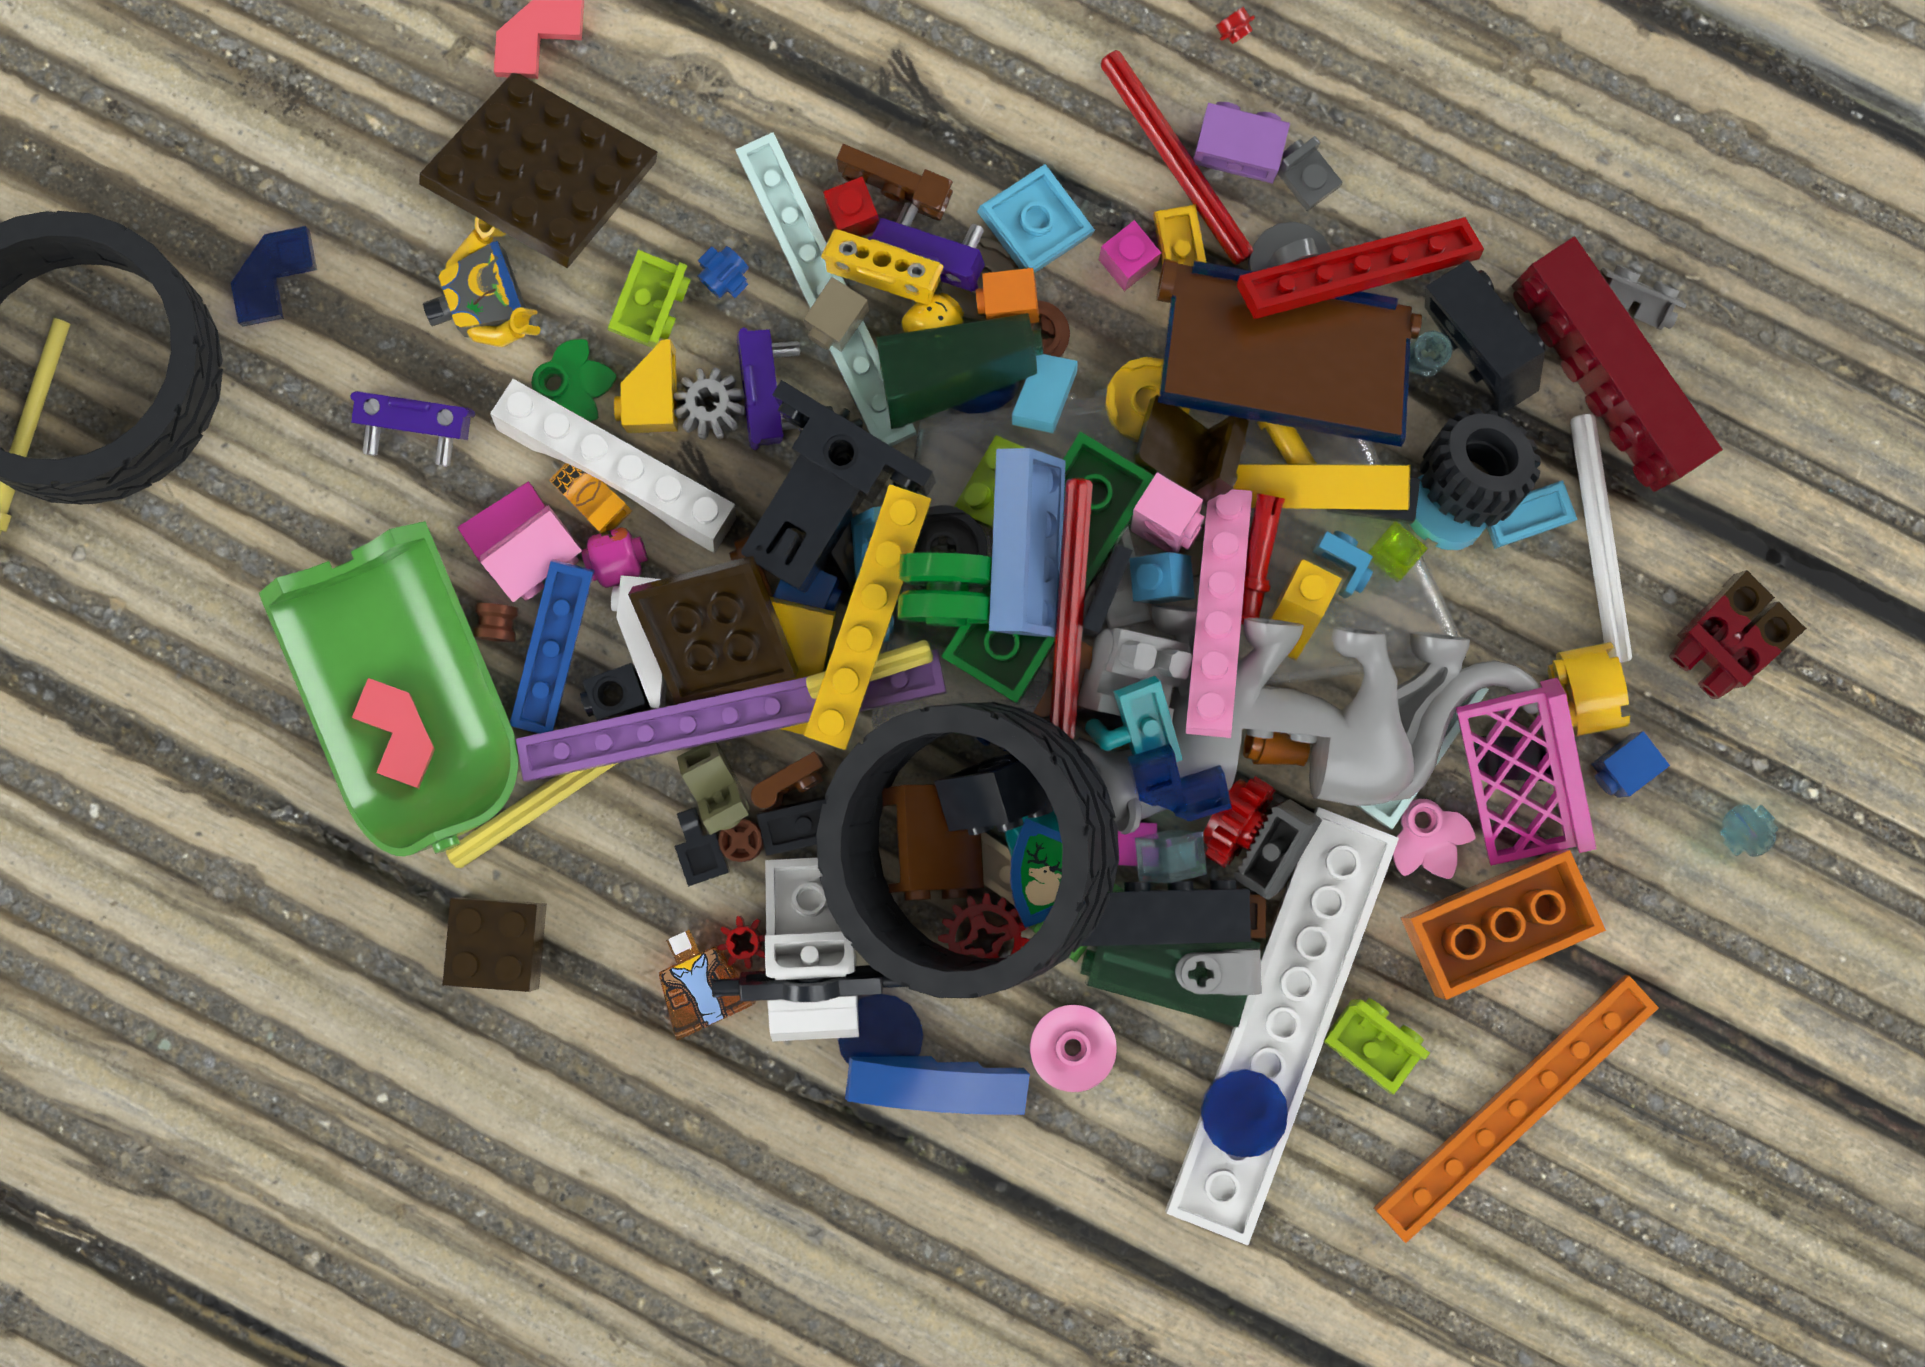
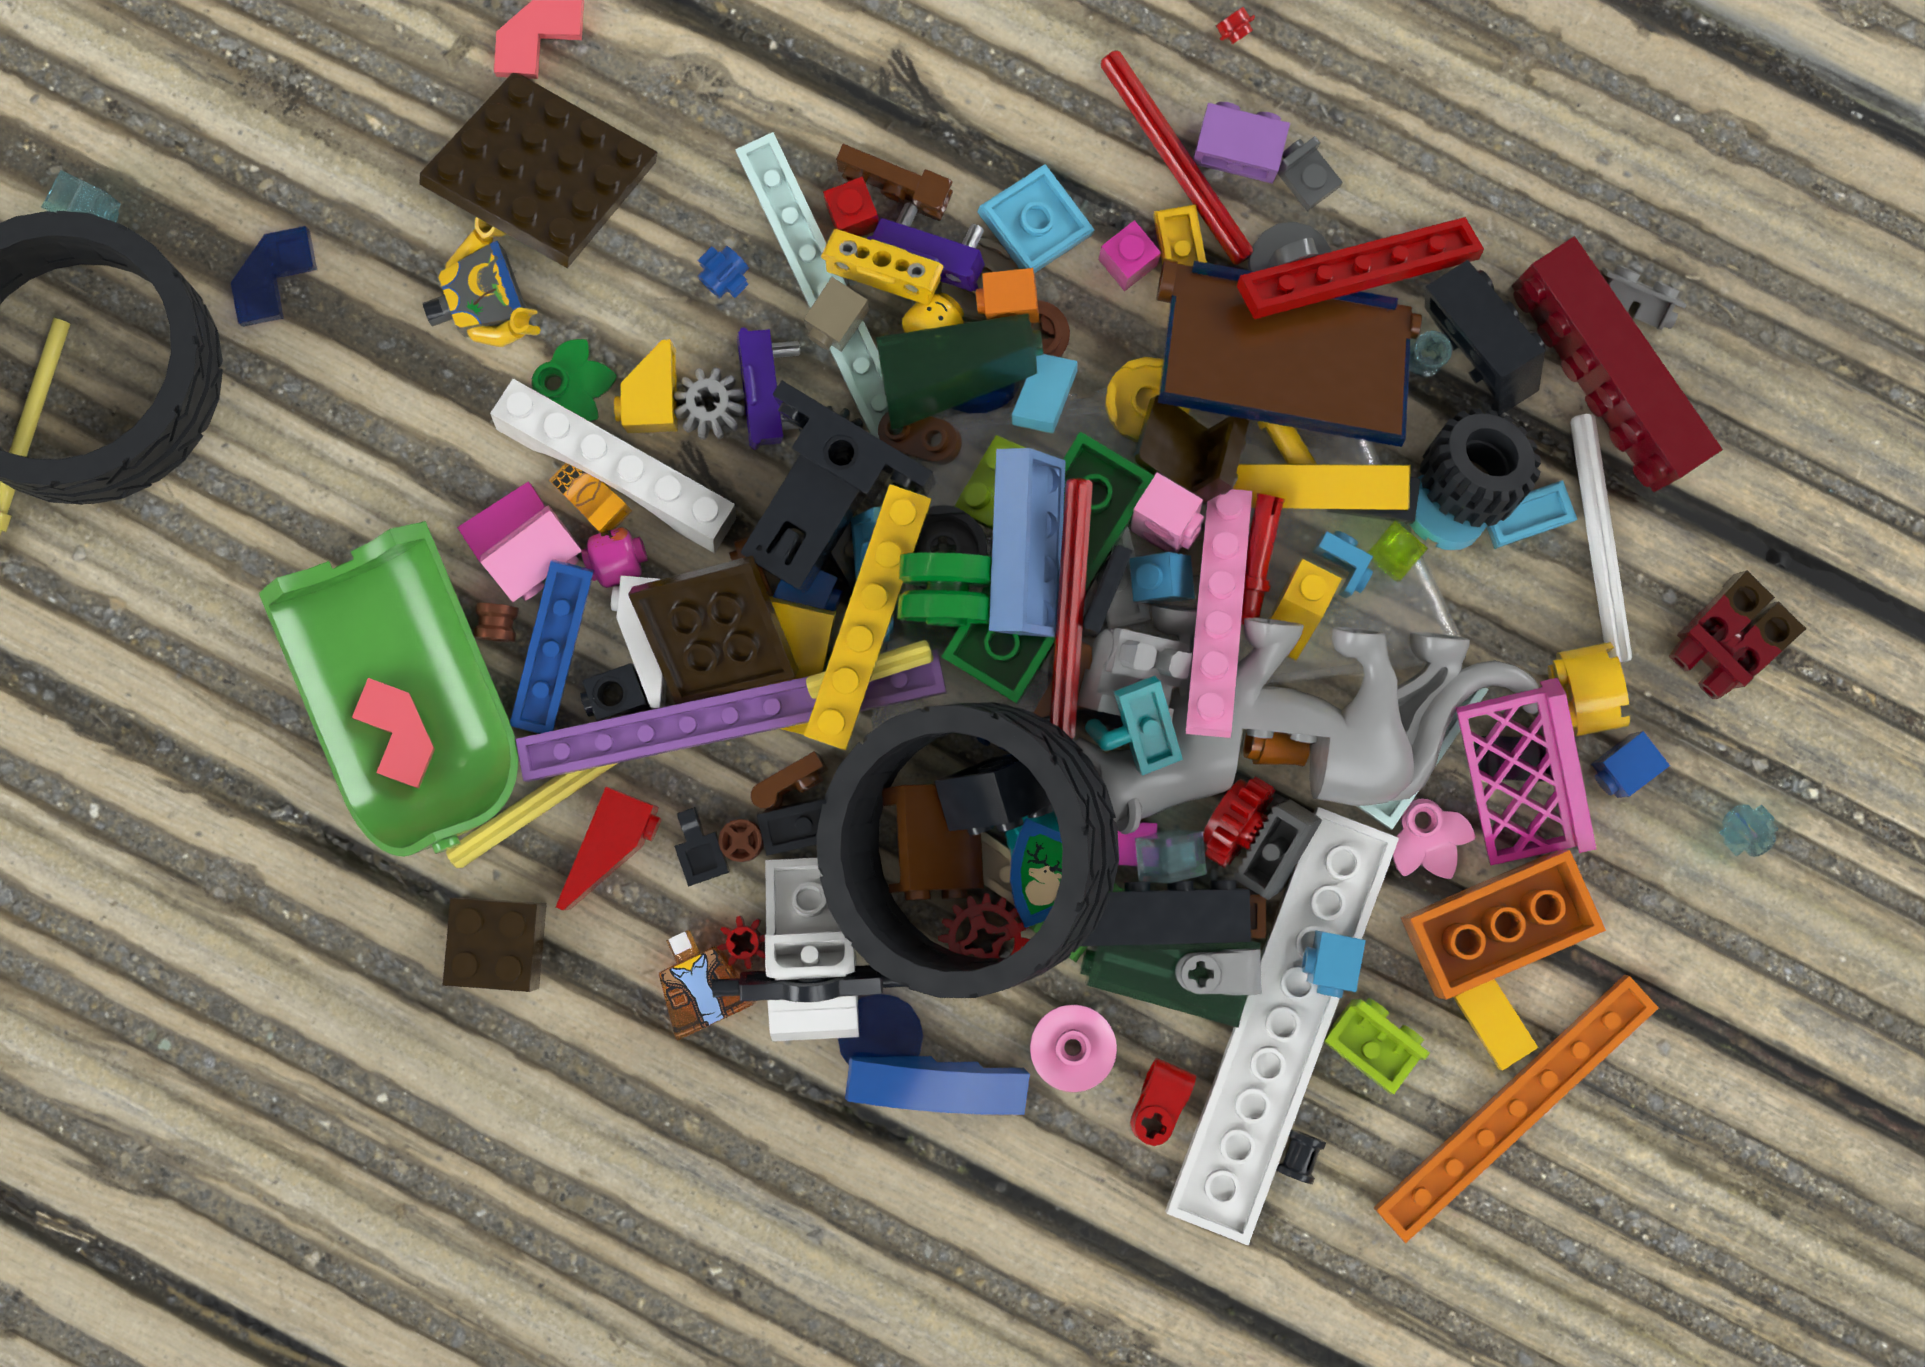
dark purple piece [350,391,475,467] -> none
lime bracket [607,249,691,348] -> none
olive brick [677,742,751,835] -> none
clear blue tile [1127,744,1232,821] -> none
clear blue tile [1200,1068,1288,1157] -> none
none -> clear light blue brick [41,170,121,222]
none -> red slope [555,787,661,911]
none -> reddish brown plate [878,408,962,465]
none -> red piece [1130,1057,1196,1146]
none -> black bush [1276,1129,1326,1185]
none -> dark azure brick [1302,930,1366,998]
none -> yellow tile [1453,979,1538,1071]

